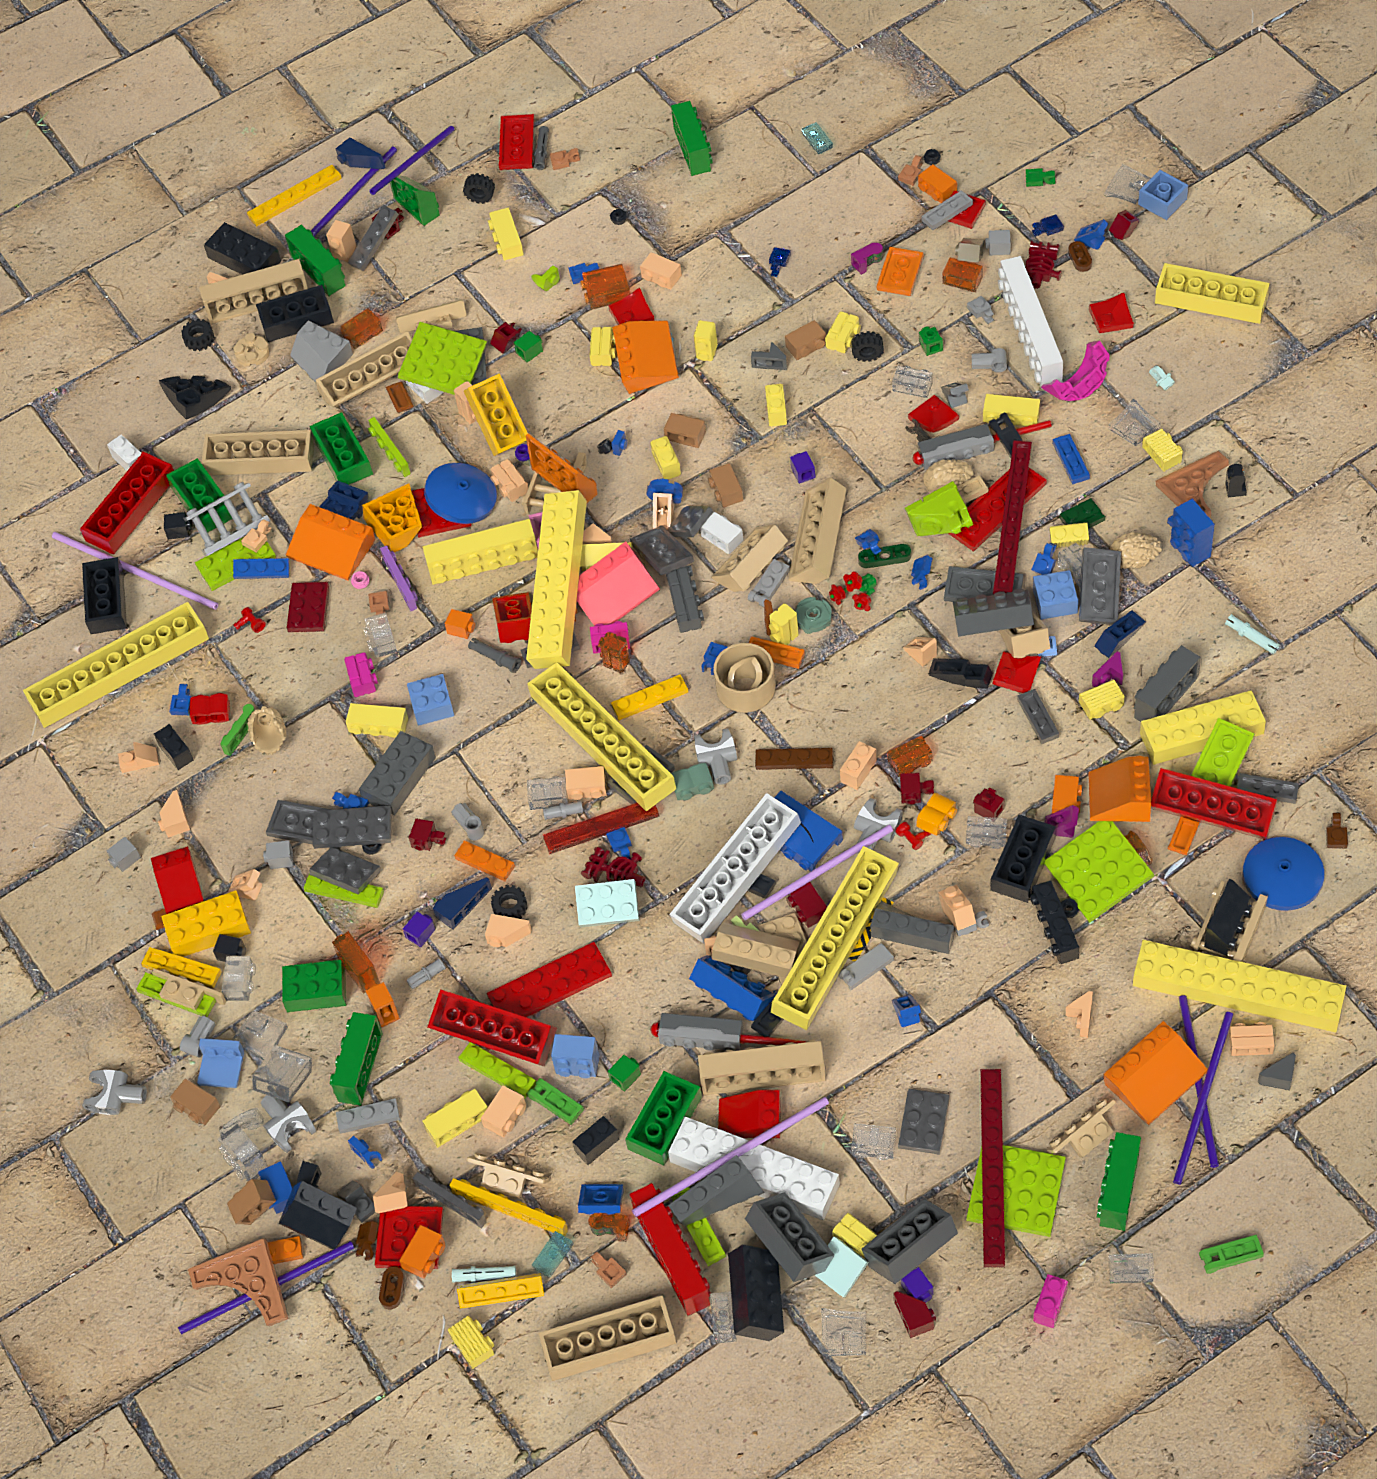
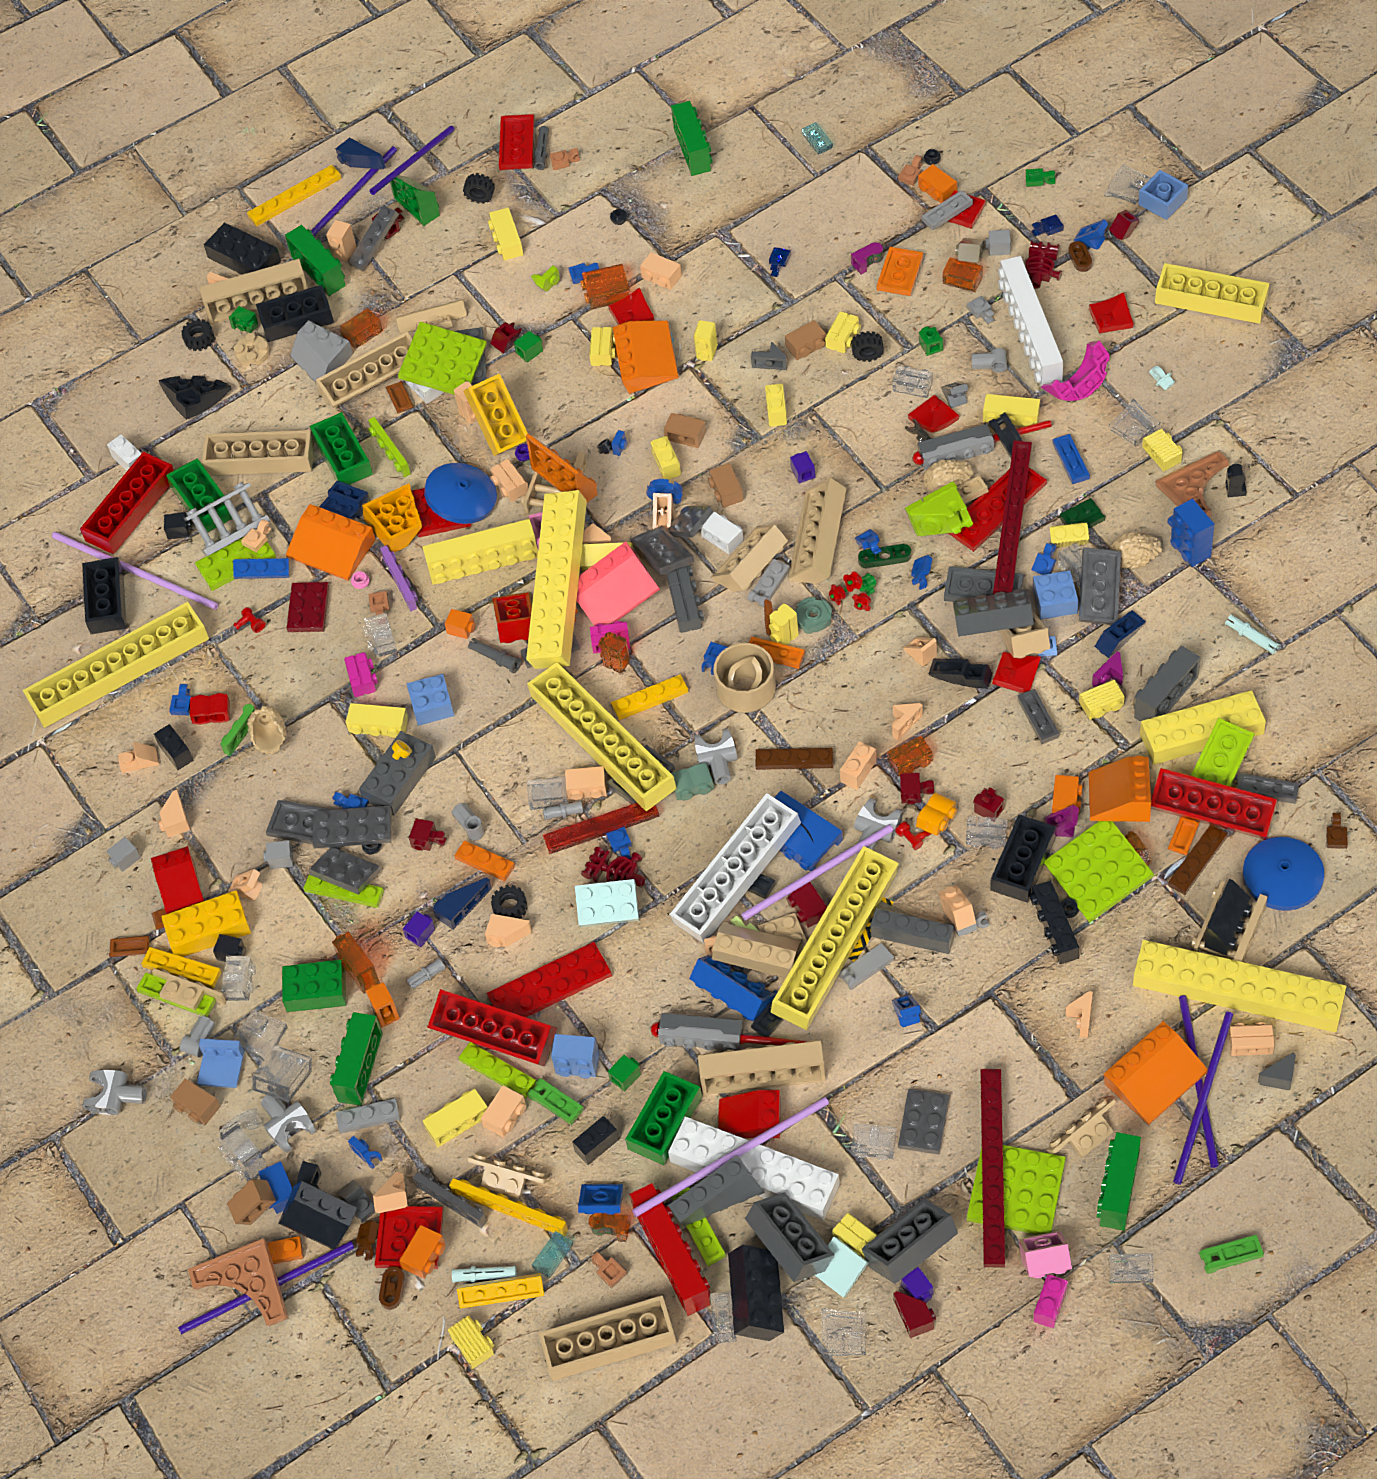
none -> dark orange tile [109,936,149,957]
none -> green brick [229,306,259,333]
none -> yellow tile [392,740,412,760]
none -> light nougat slope [892,703,923,741]
none -> bright pink brick [1018,1231,1072,1278]
none -> reddish brown plate [1168,824,1228,895]

